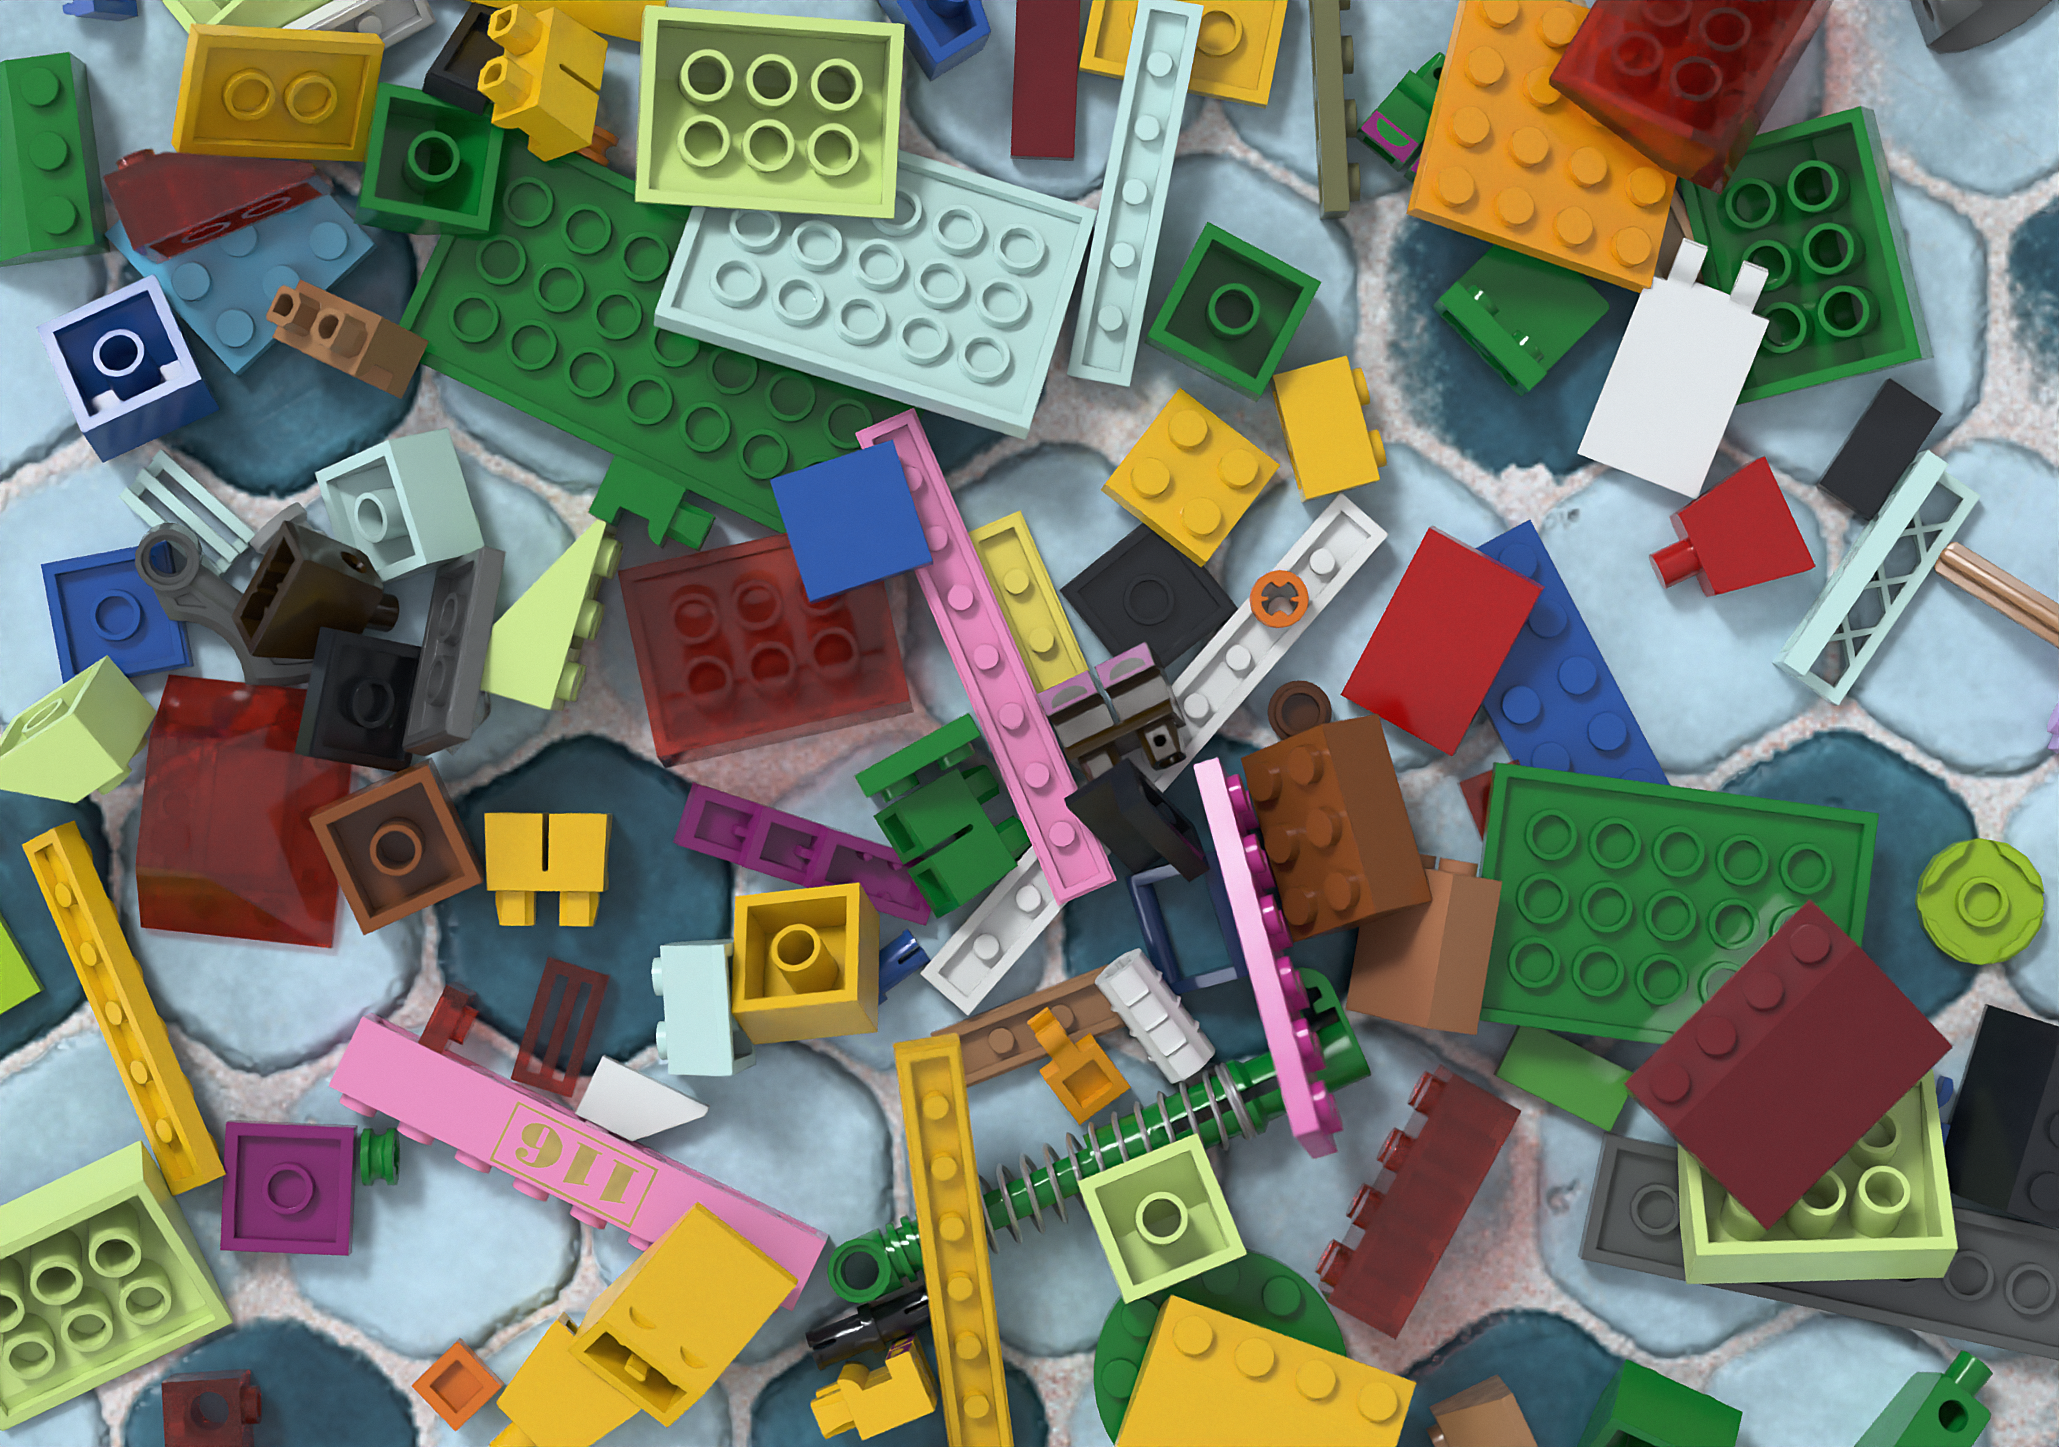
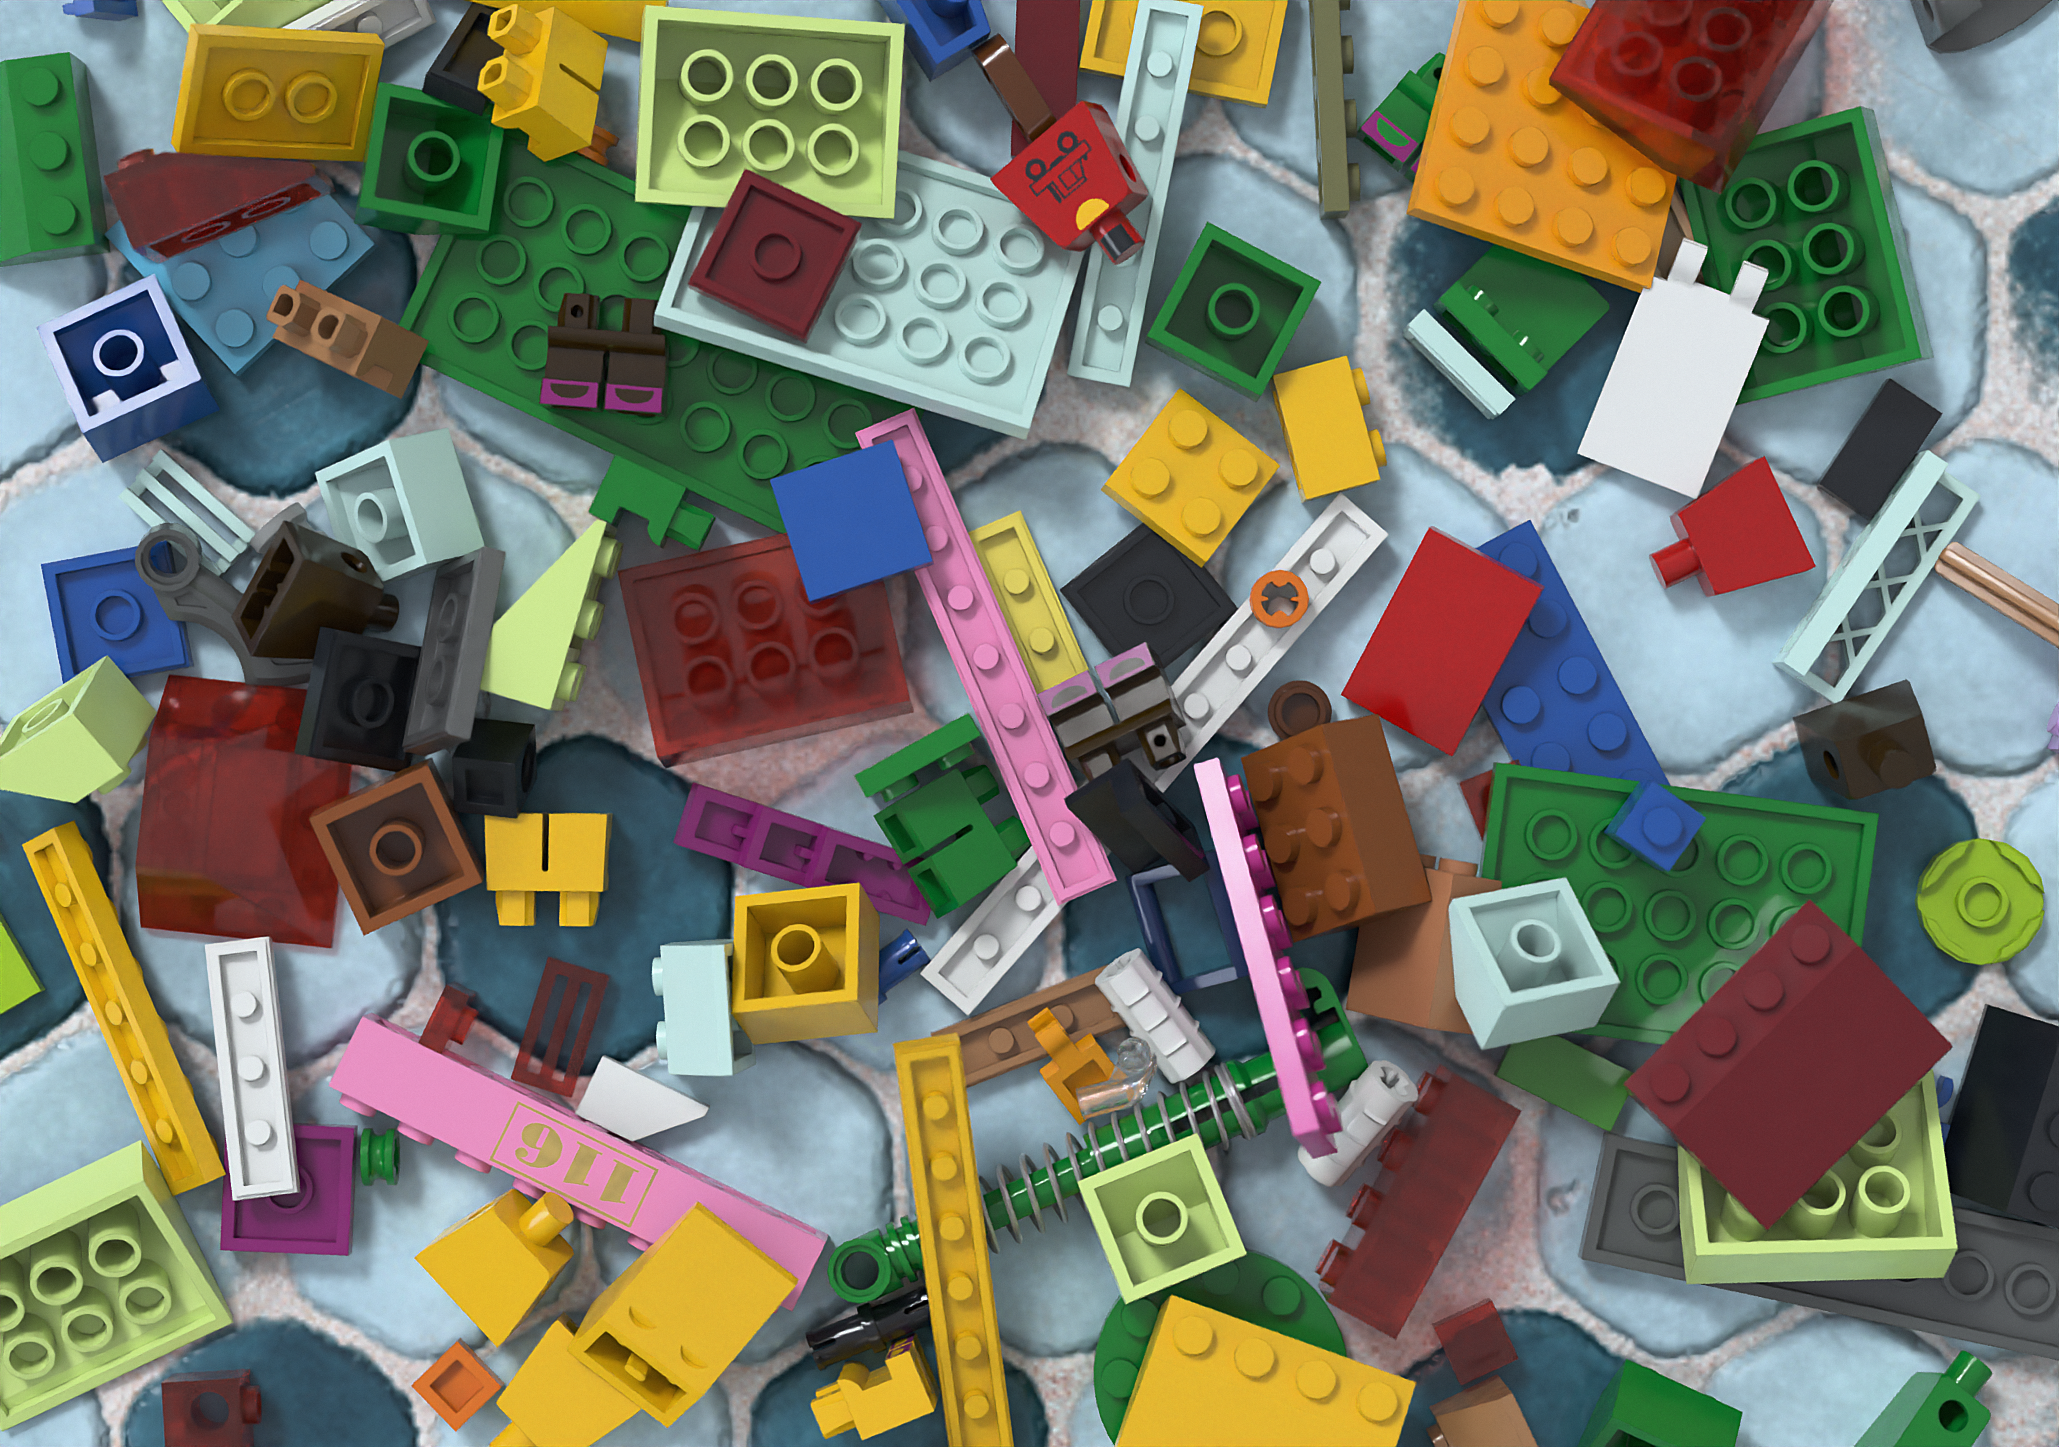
none -> white tile [205,936,301,1201]
none -> yellow torso [414,1188,574,1347]
none -> black brick [452,718,537,819]
none -> dark brown hips [539,293,670,418]
none -> dark red tile [687,168,863,344]
none -> reddish brown beam [971,33,1057,145]
none -> red torso [990,100,1148,265]
none -> clear arm [1076,1037,1157,1120]
none -> white axle [1298,1060,1418,1187]
none -> light aqua tile [1403,309,1515,420]
none -> clear red plate [1432,1298,1519,1385]
none -> light aqua slope [1448,877,1620,1050]
none -> blue brick [1604,780,1706,872]
none -> dark brown torso [1792,679,1937,800]

